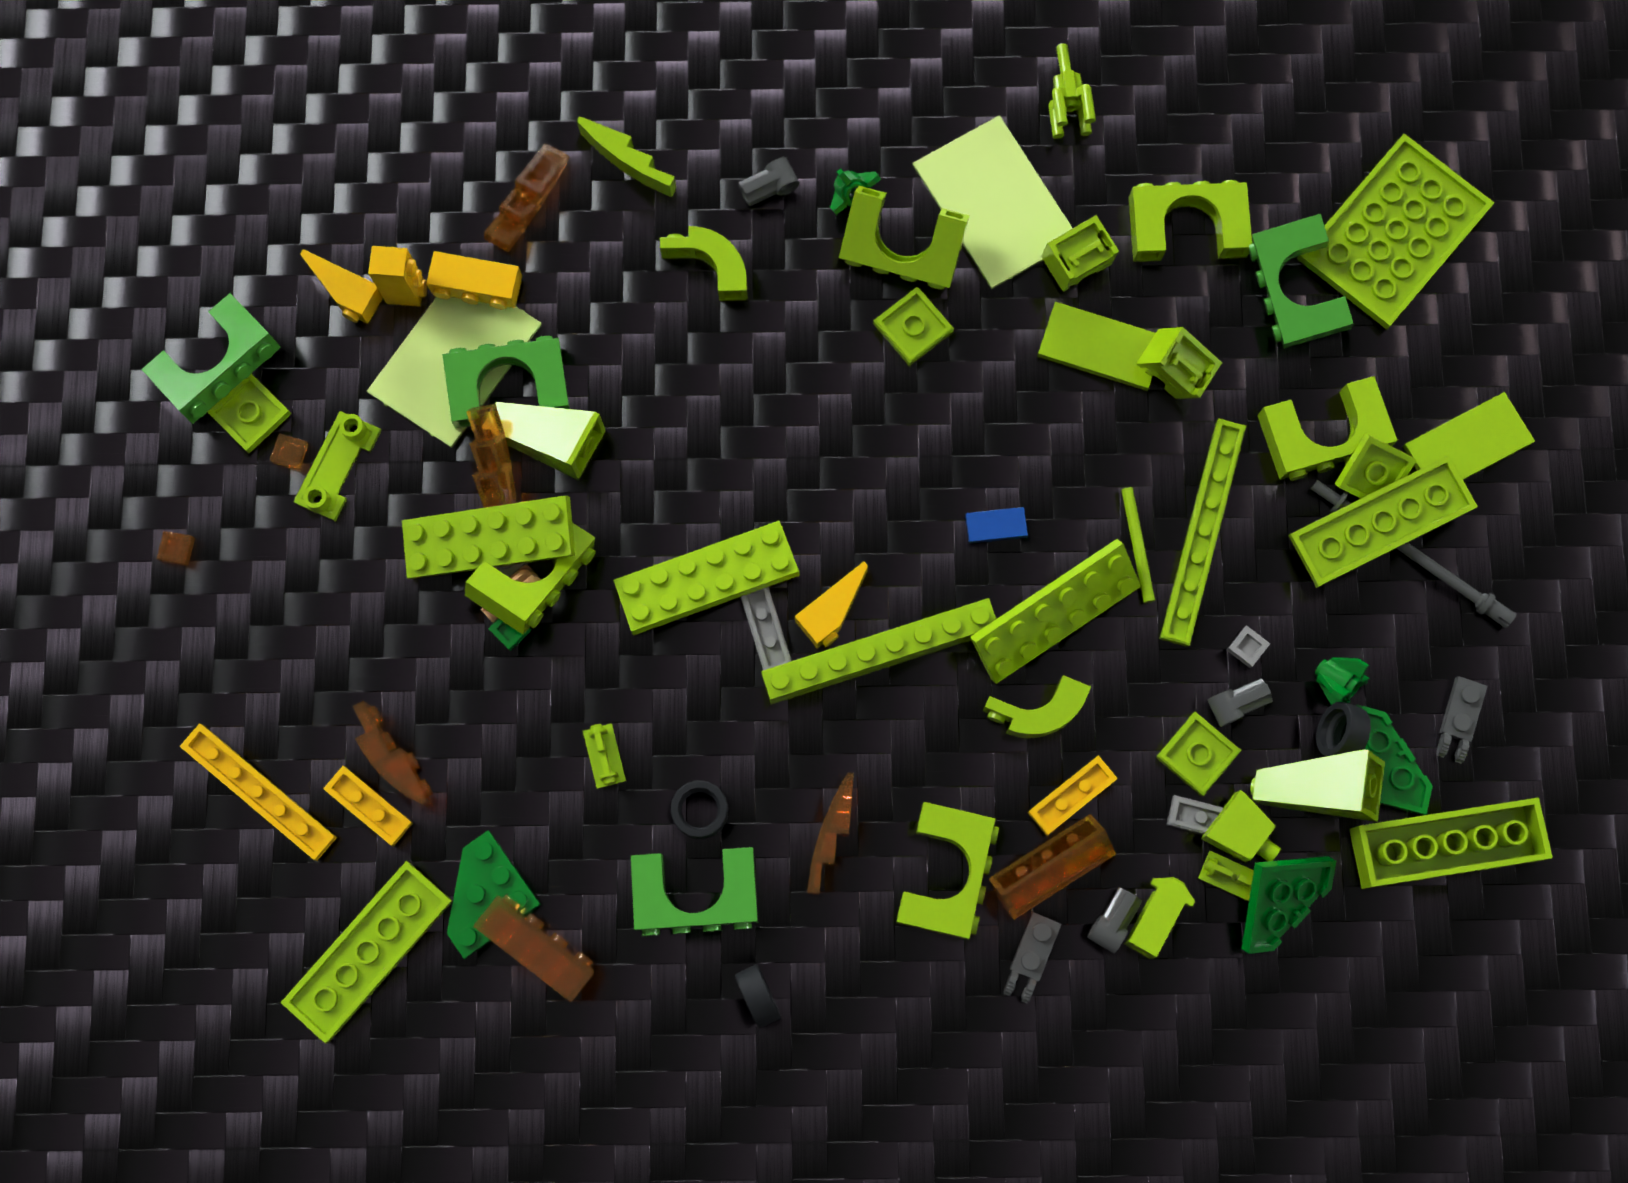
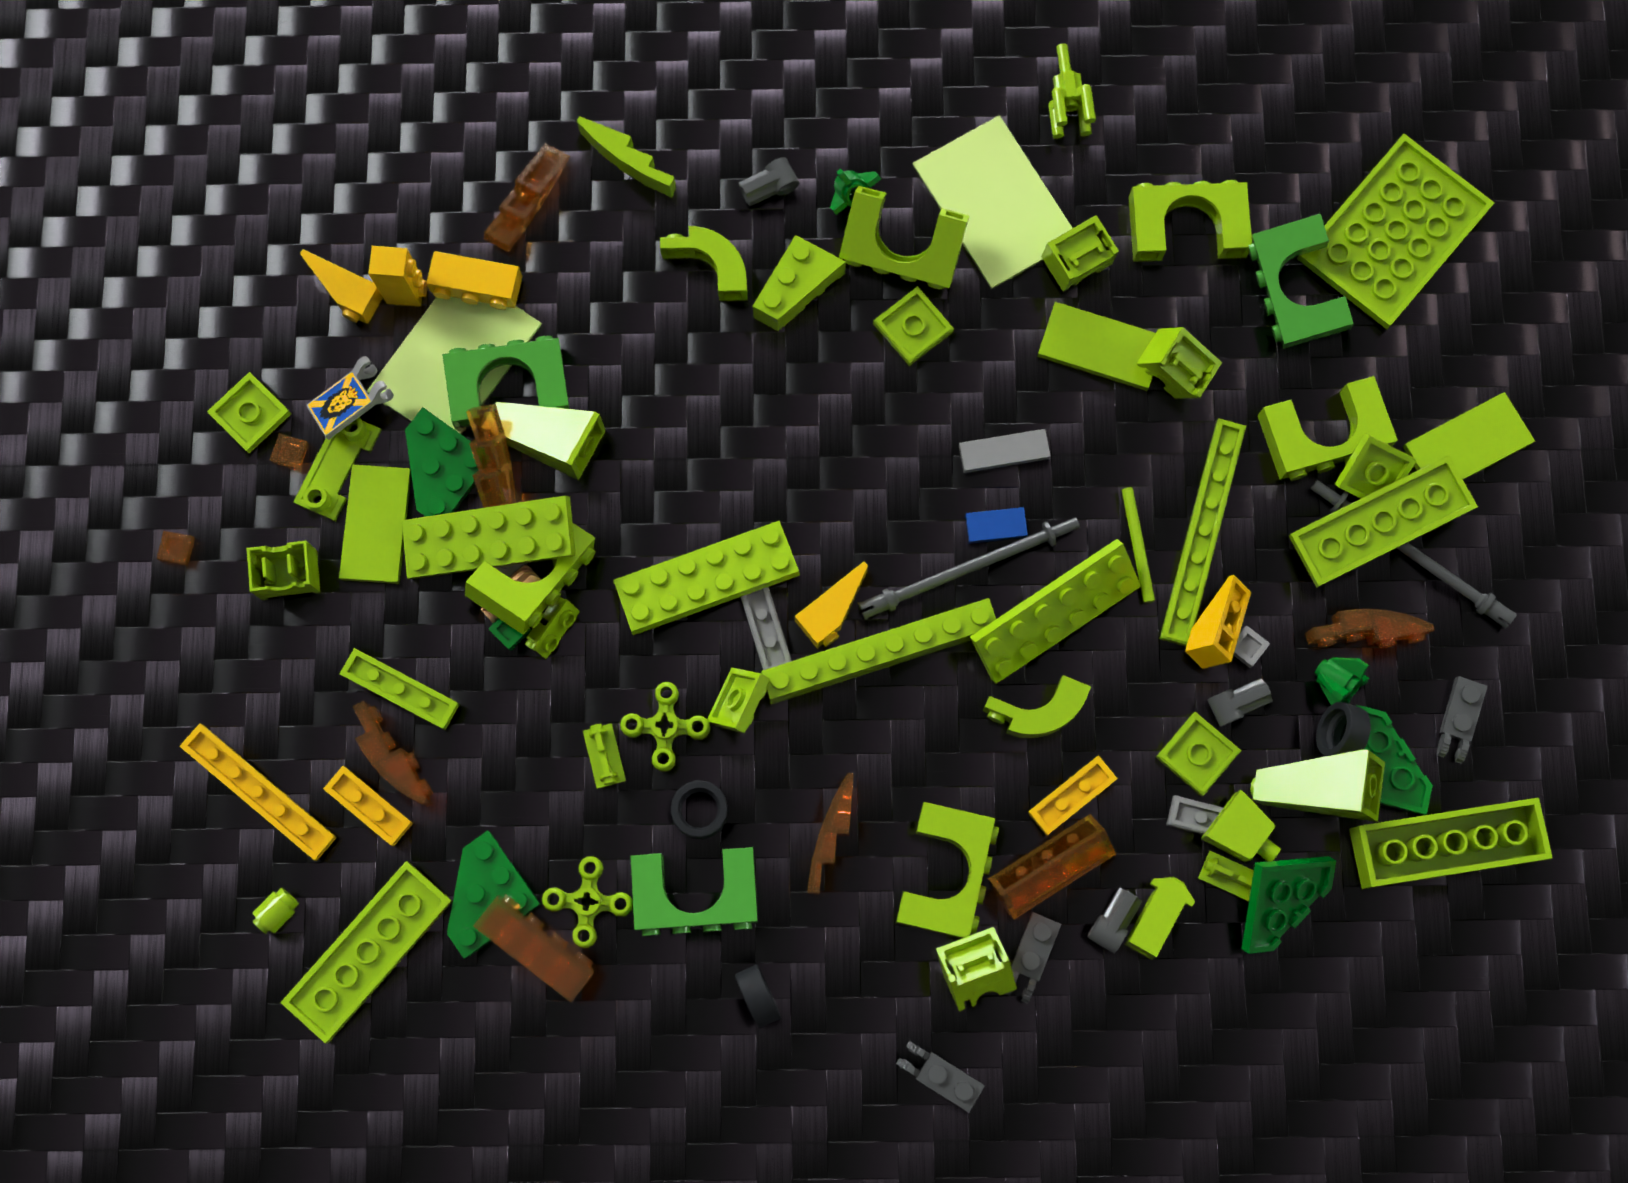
bright green arch [141,293,281,424] -> none
none -> lime piece [246,540,321,600]
none -> lime brick [253,887,299,934]
none -> flag [306,356,394,440]
none -> lime tile [339,465,412,584]
none -> lime plate [339,648,460,730]
none -> green plate [405,407,494,517]
none -> lime hinge [525,597,580,660]
none -> lime gear [542,856,633,949]
none -> lime gear [620,682,710,772]
none -> lime plate [707,667,770,733]
none -> lime wedge [752,235,846,331]
none -> dark grey bar [858,517,1080,620]
none -> dark grey hinge [896,1041,985,1113]
none -> lime piece [936,927,1017,1011]
none -> light grey tile [959,429,1051,473]
none -> yellow slope [1185,575,1251,669]
none -> clear orange slope [1305,609,1435,649]

